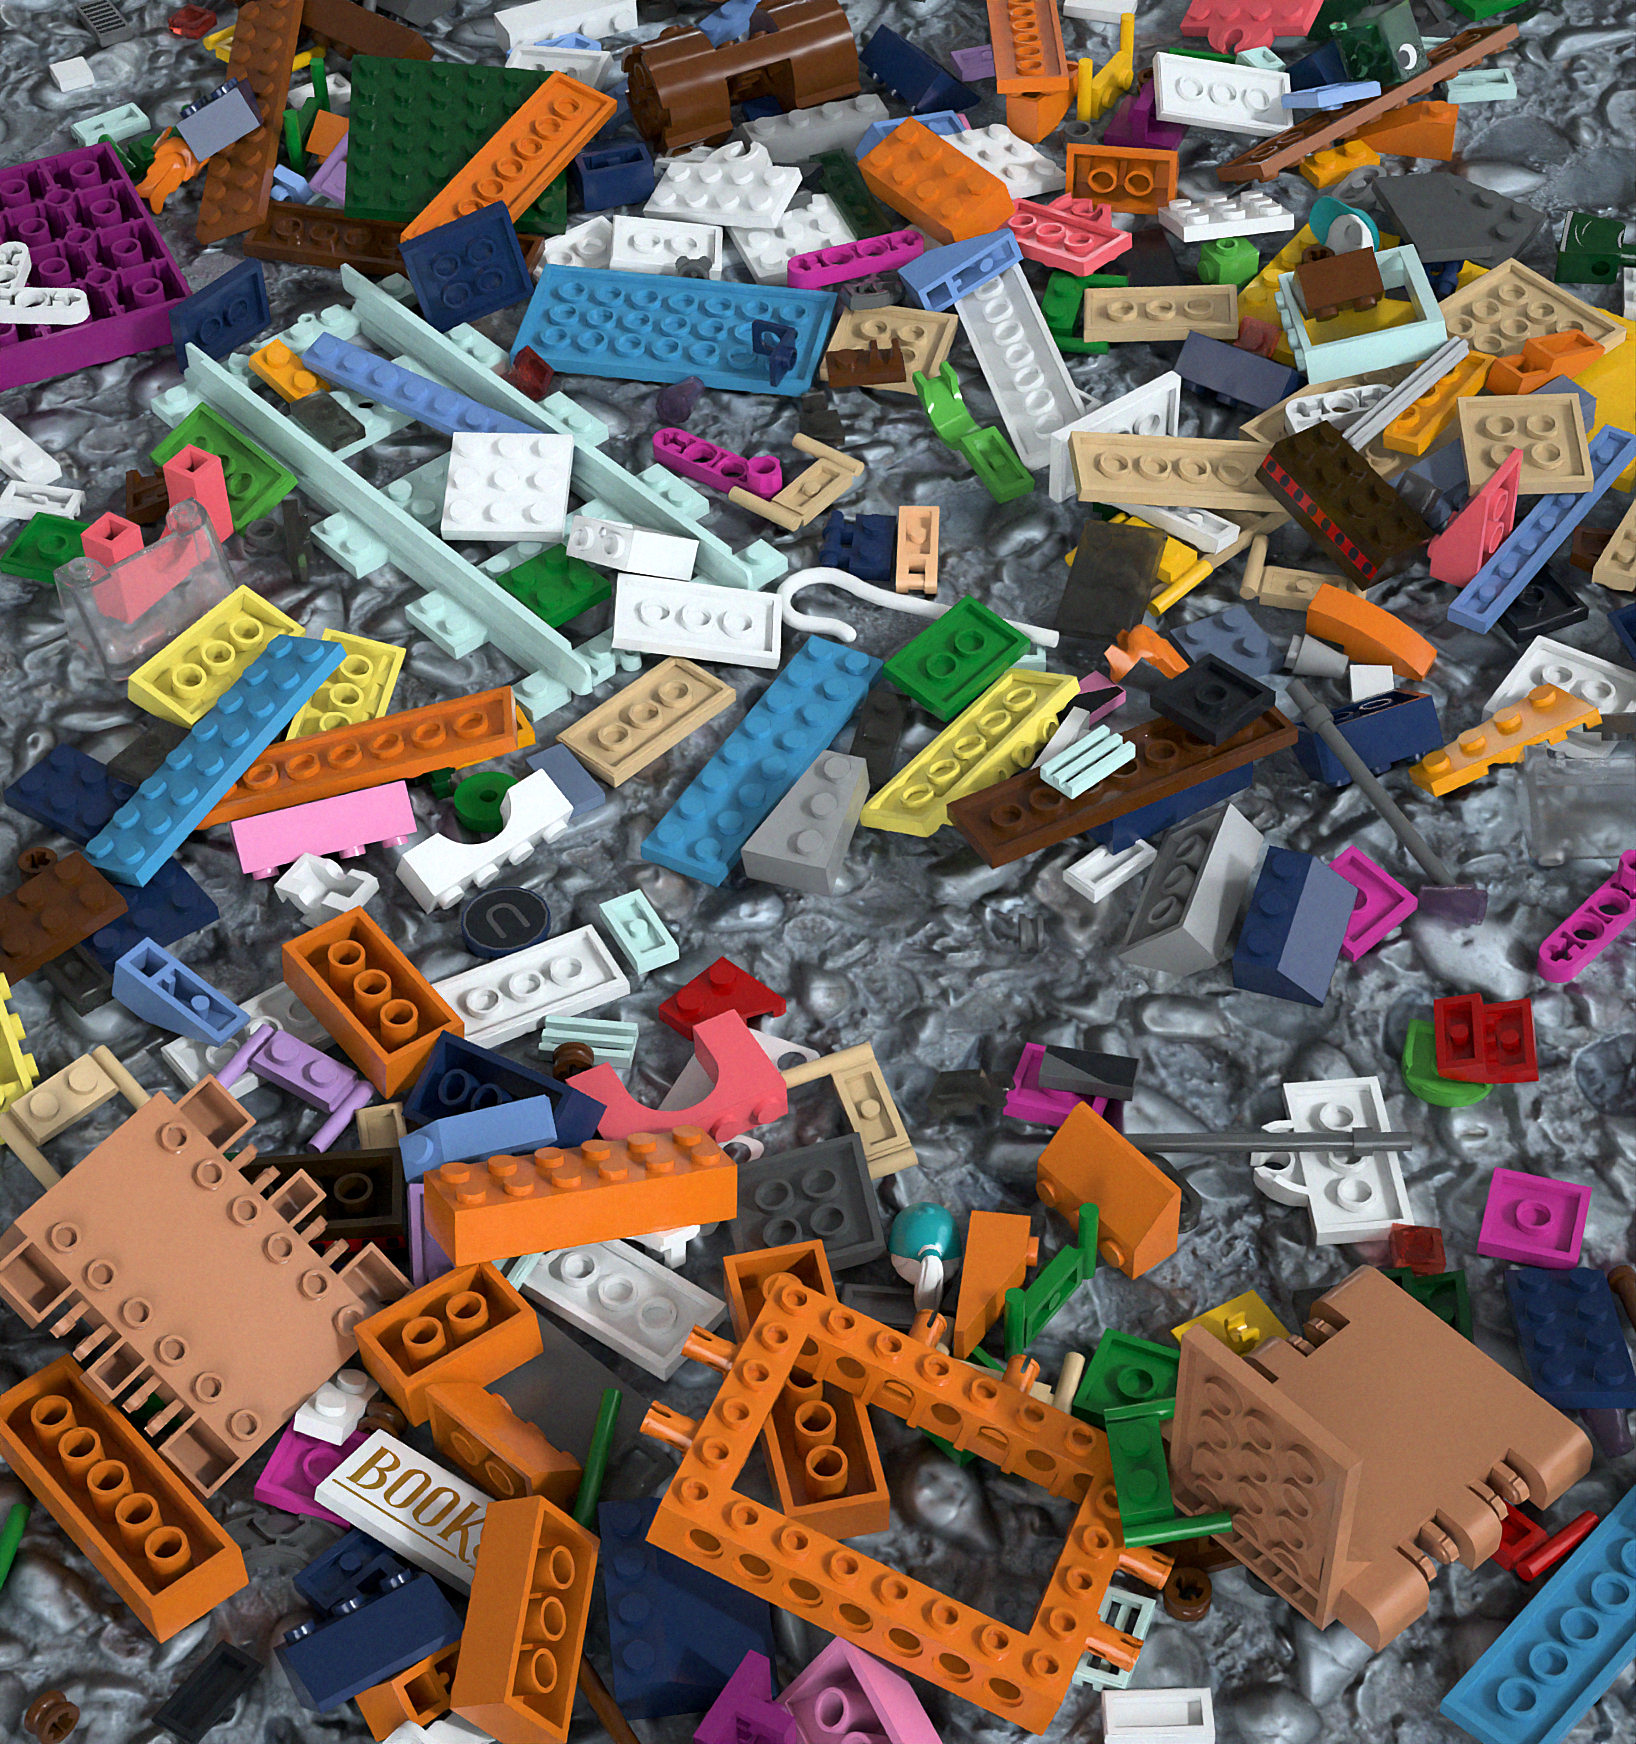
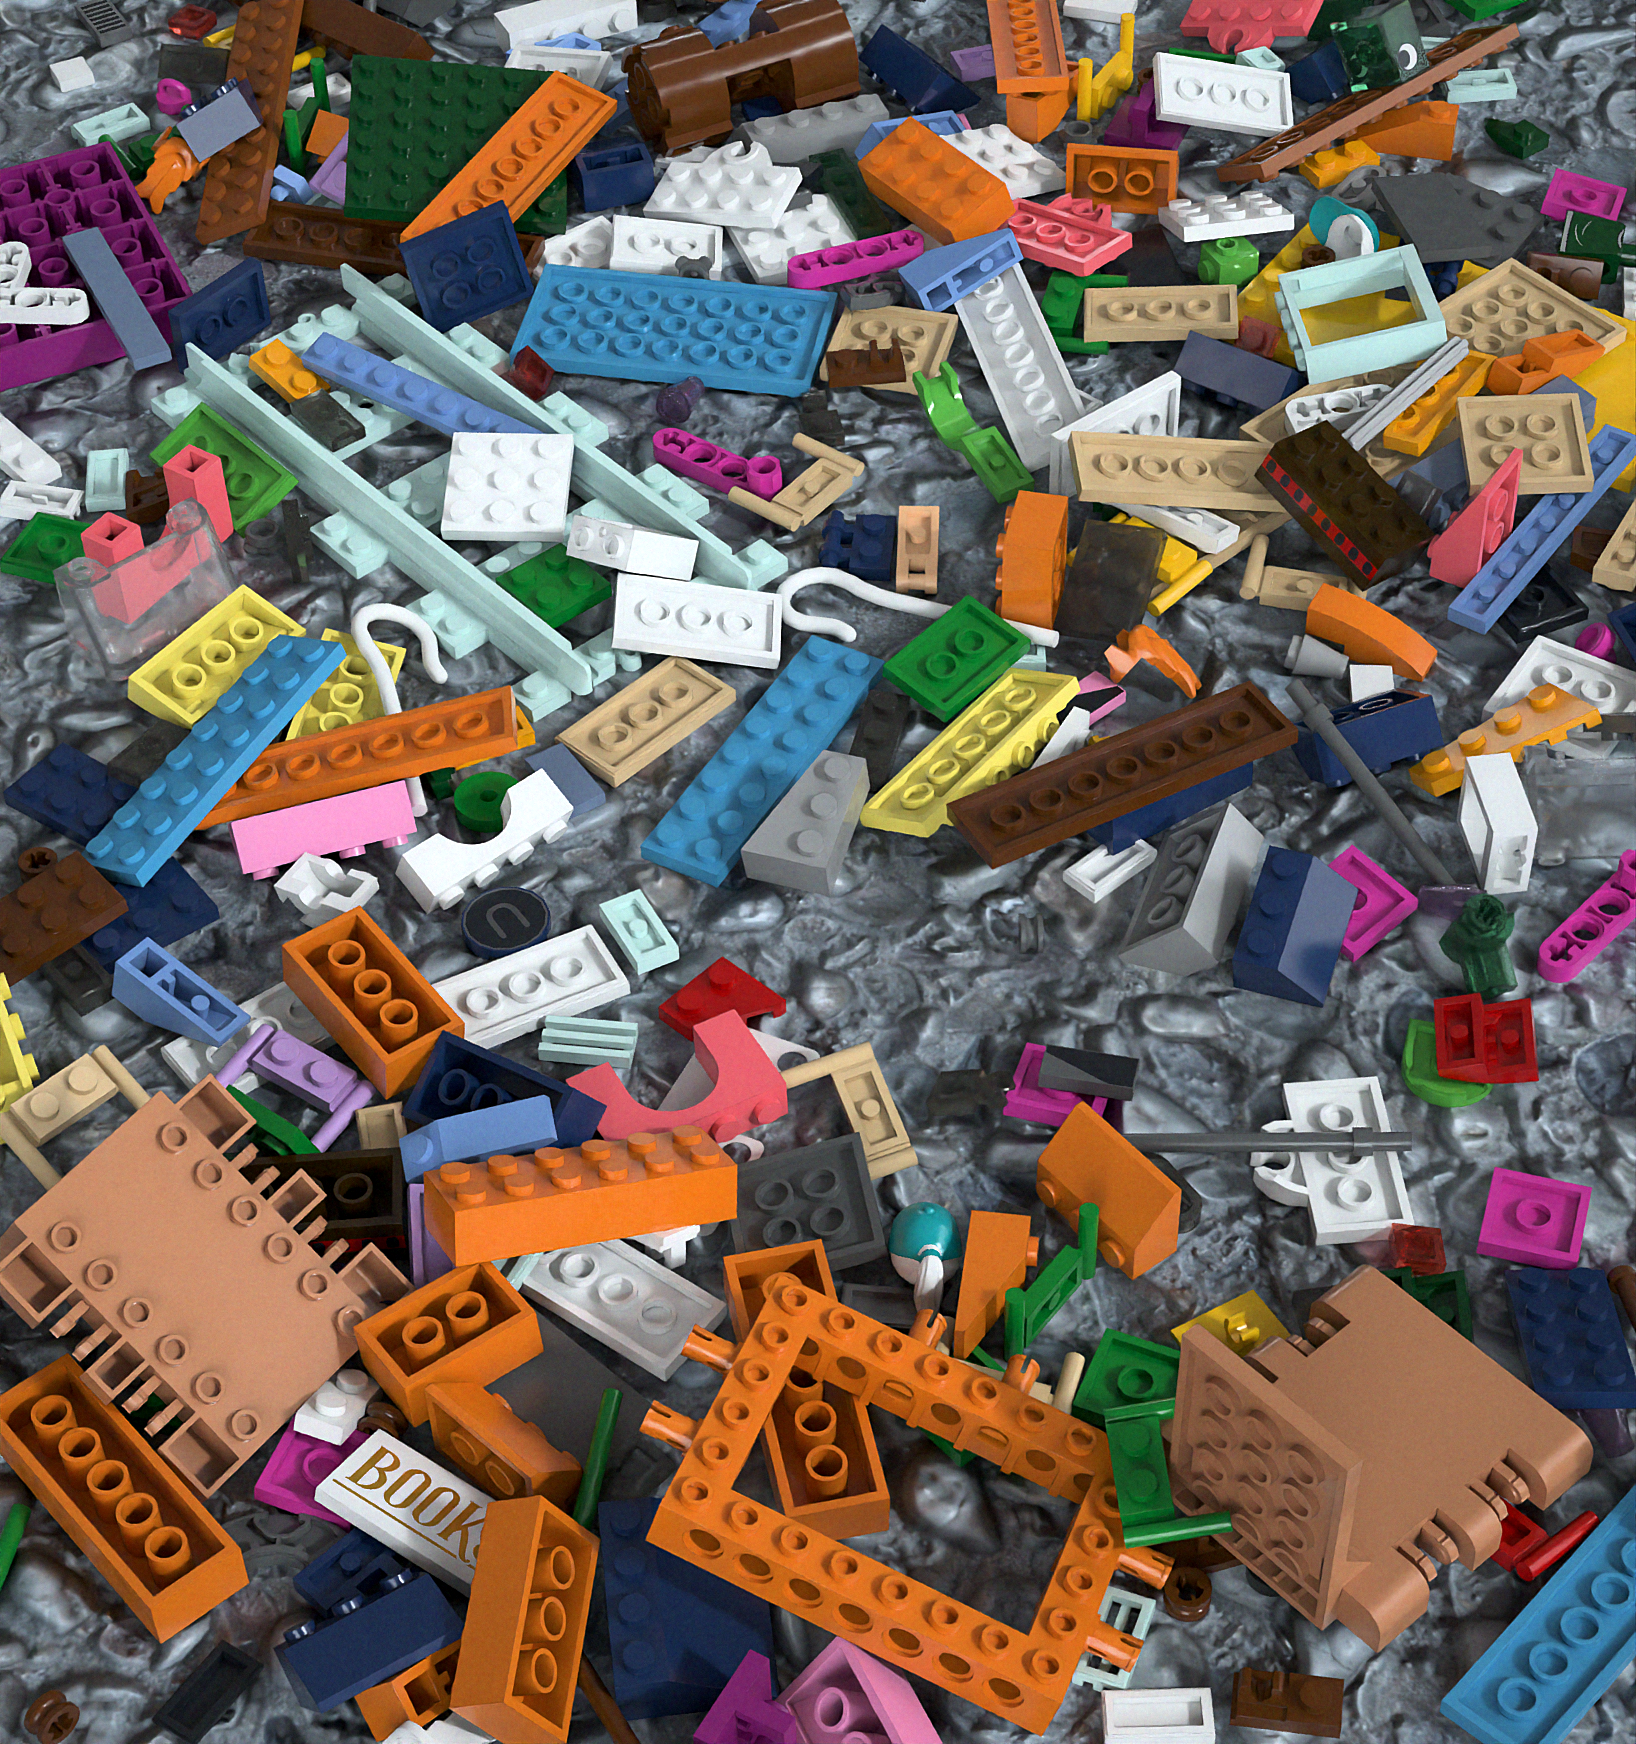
reddish brown bush [552,1042,594,1084] -> none
dark blue bracket [752,319,797,388] -> none
light aqua tile [1040,724,1135,799] -> none
black plate [1150,653,1276,748] -> none
sand blue plate [1169,606,1284,678] -> none
light blue plate [1281,81,1381,111] -> none
reddish brown slope [1291,246,1385,322] -> none
none -> sand blue tile [62,227,172,371]
none -> light aqua tile [85,448,129,512]
none -> dark pink tile [156,78,192,115]
none -> clear smoke plate [157,43,231,86]
none -> green plate [226,1084,321,1156]
none -> white piece [351,603,448,817]
none -> orange brick [995,490,1068,630]
none -> reddish brown plate [1229,1667,1344,1739]
none -> clear green piece [1438,894,1518,1000]
none -> white window [1457,752,1538,895]
none -> dark green plate [1484,118,1550,160]
none -> reddish brown plate [1526,251,1604,300]
none -> dark pink plate [1540,168,1627,222]
none -> dark pink tile [1574,622,1617,664]

